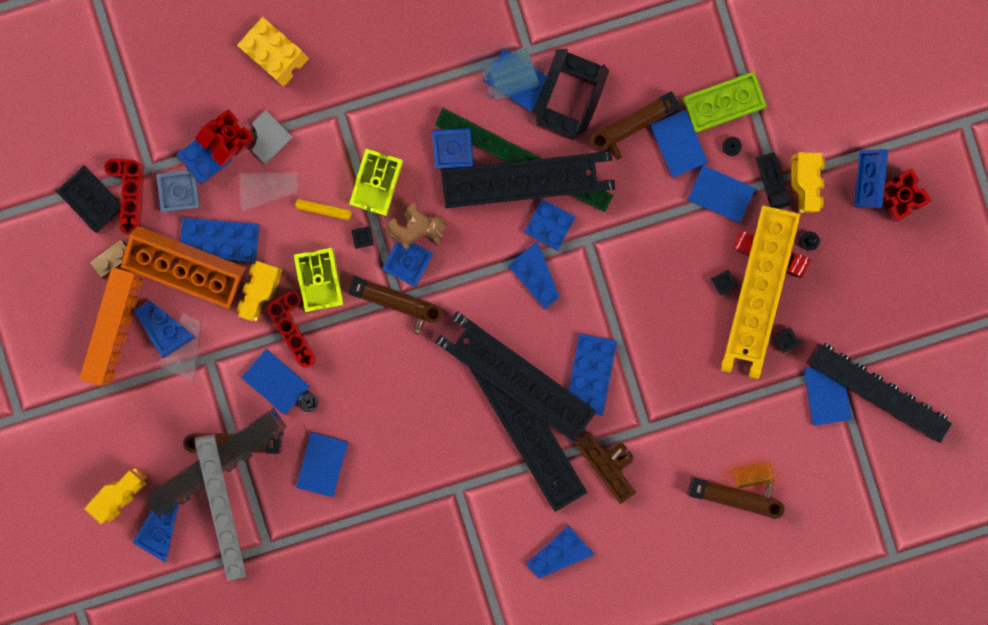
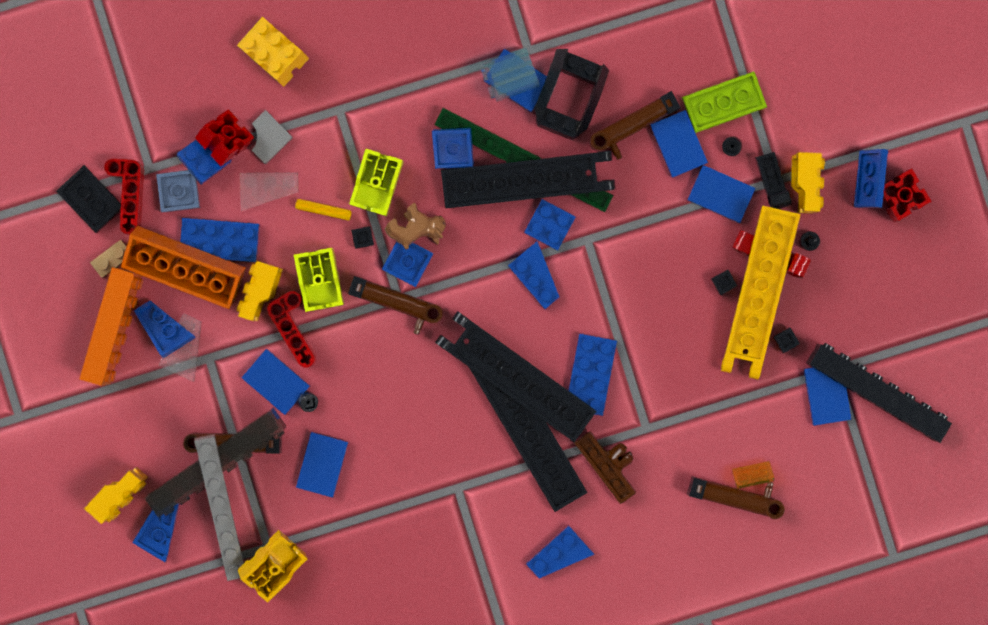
none -> yellow piece [237,530,308,603]

